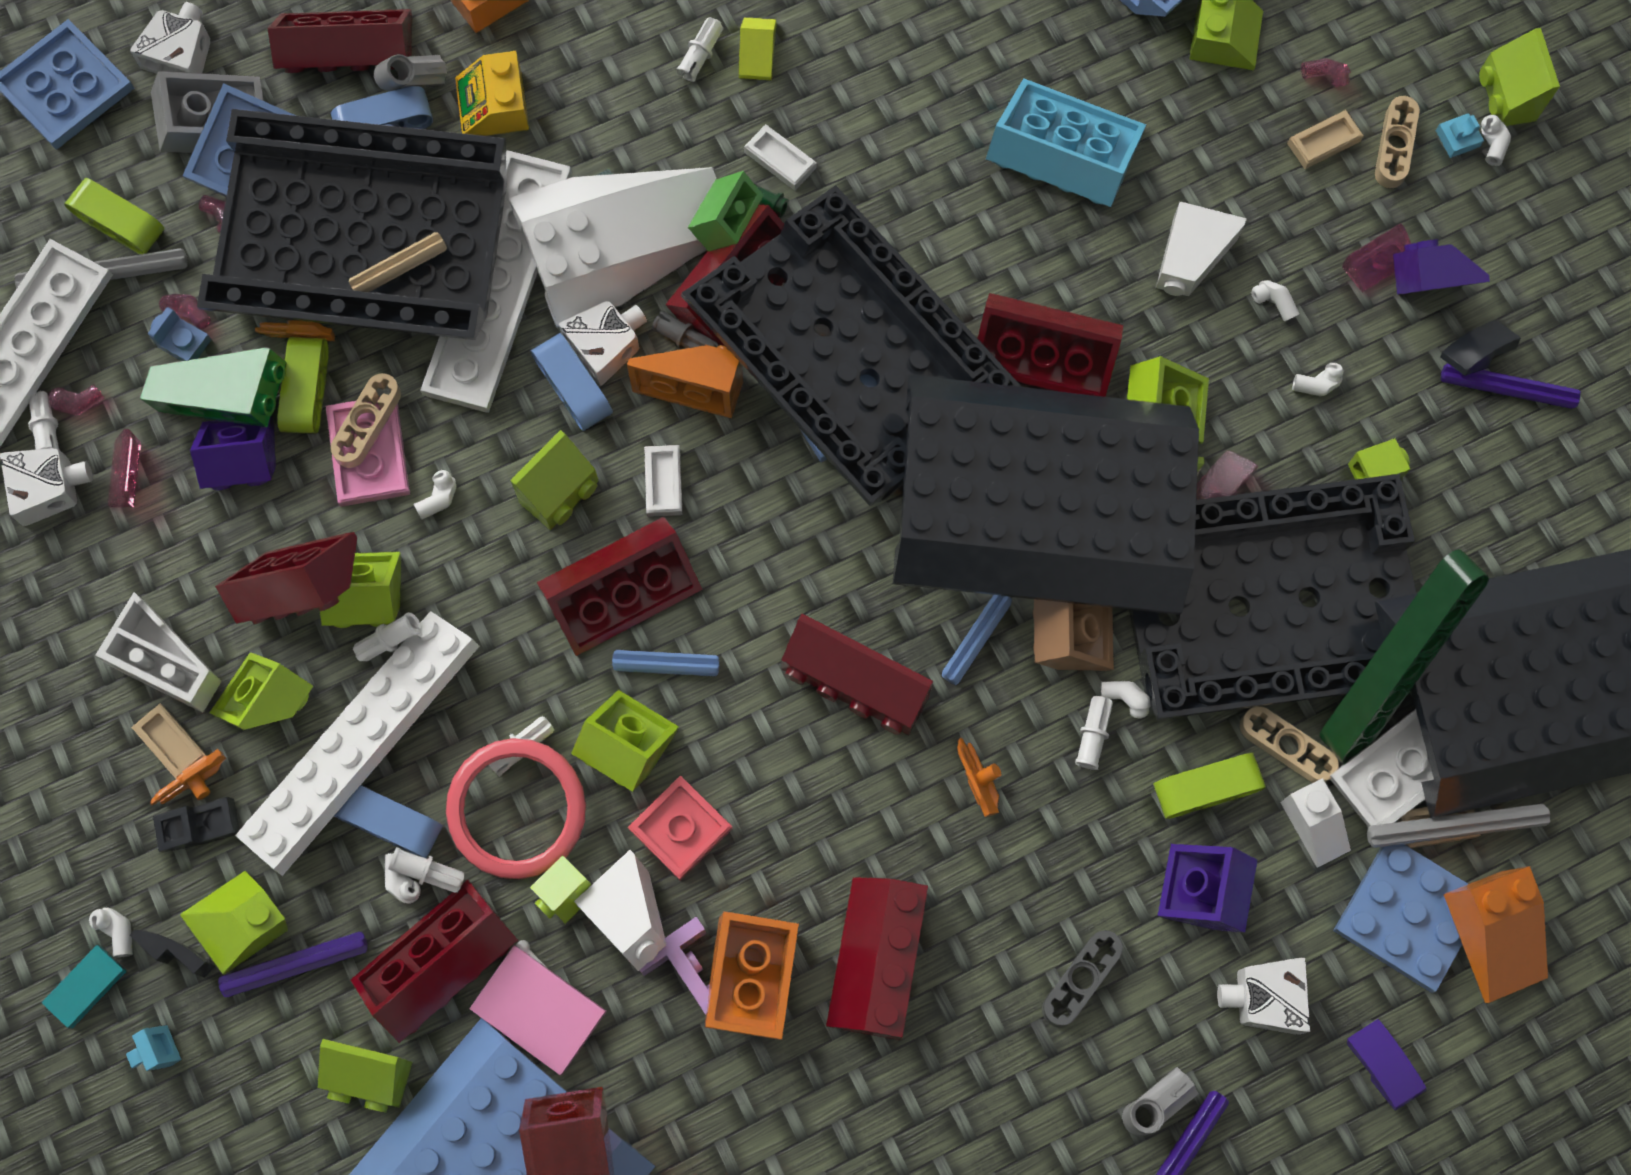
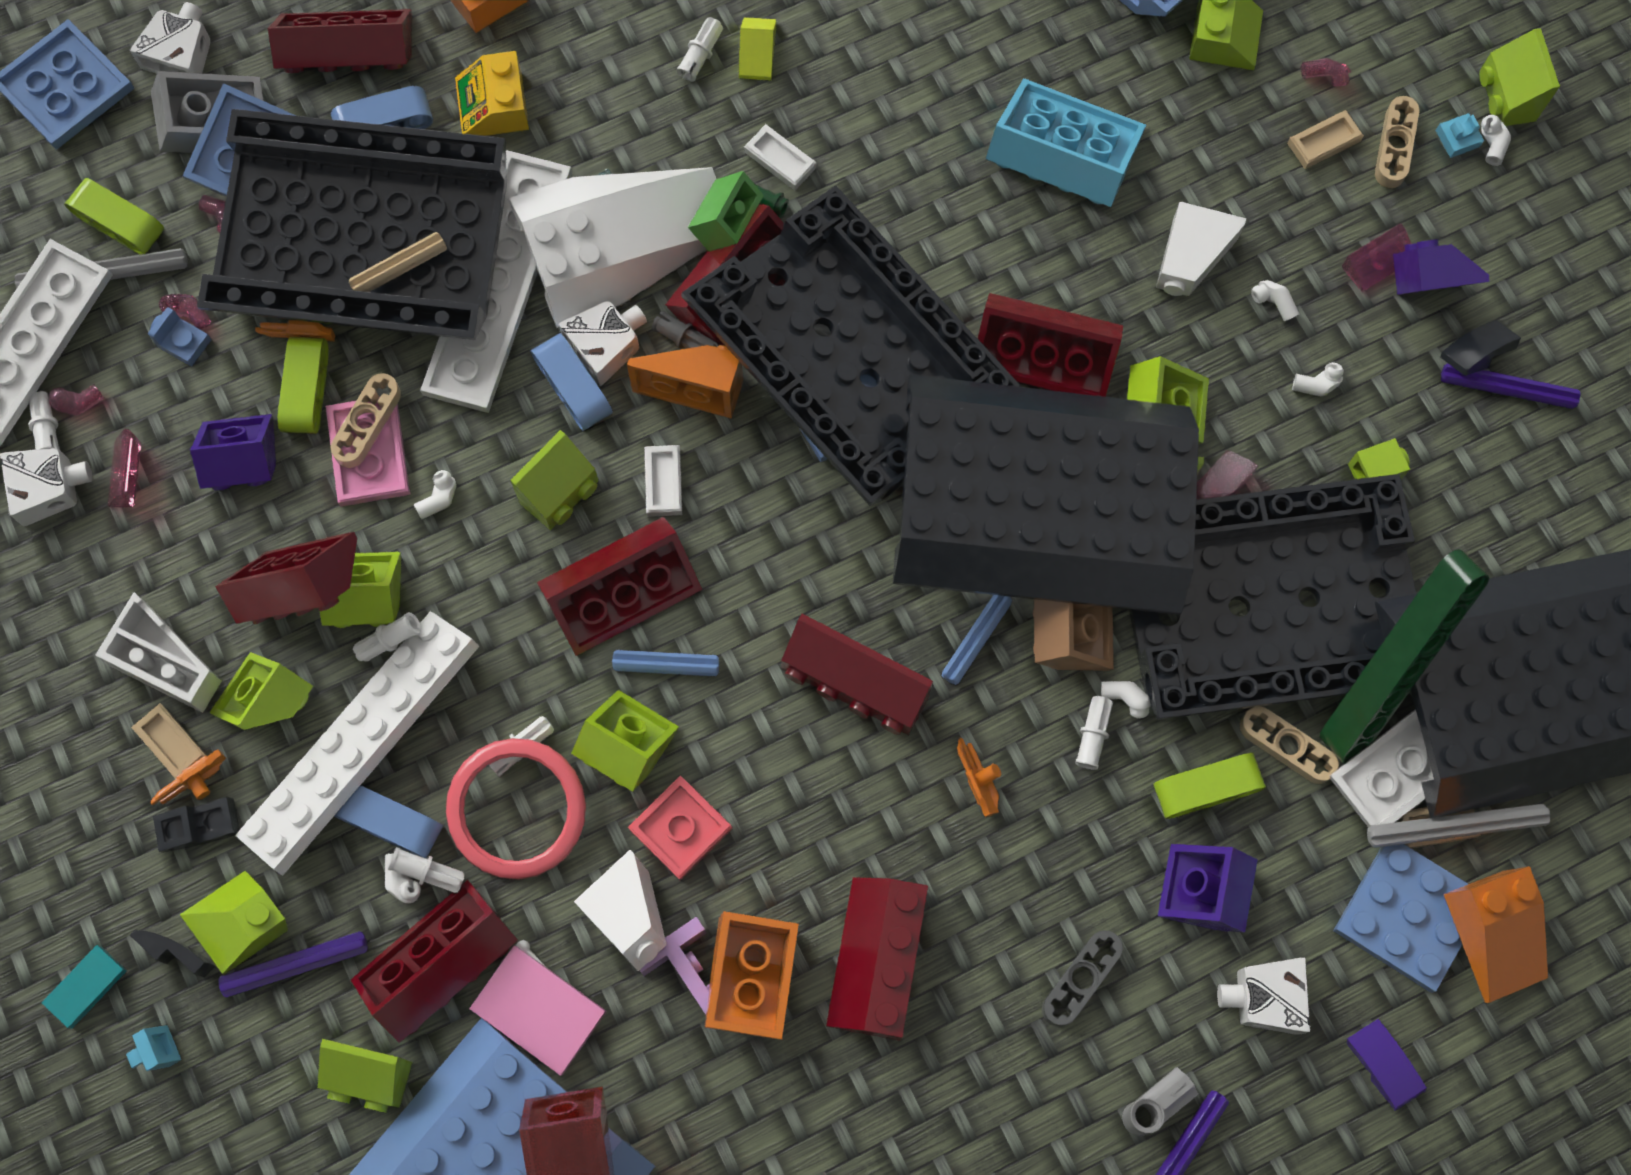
white arm [89,908,133,957] -> none
slope [140,348,287,427] -> none
light grey piece [374,54,447,91] -> none
brick [530,855,591,924] -> none
white slope [1280,778,1351,868] -> none

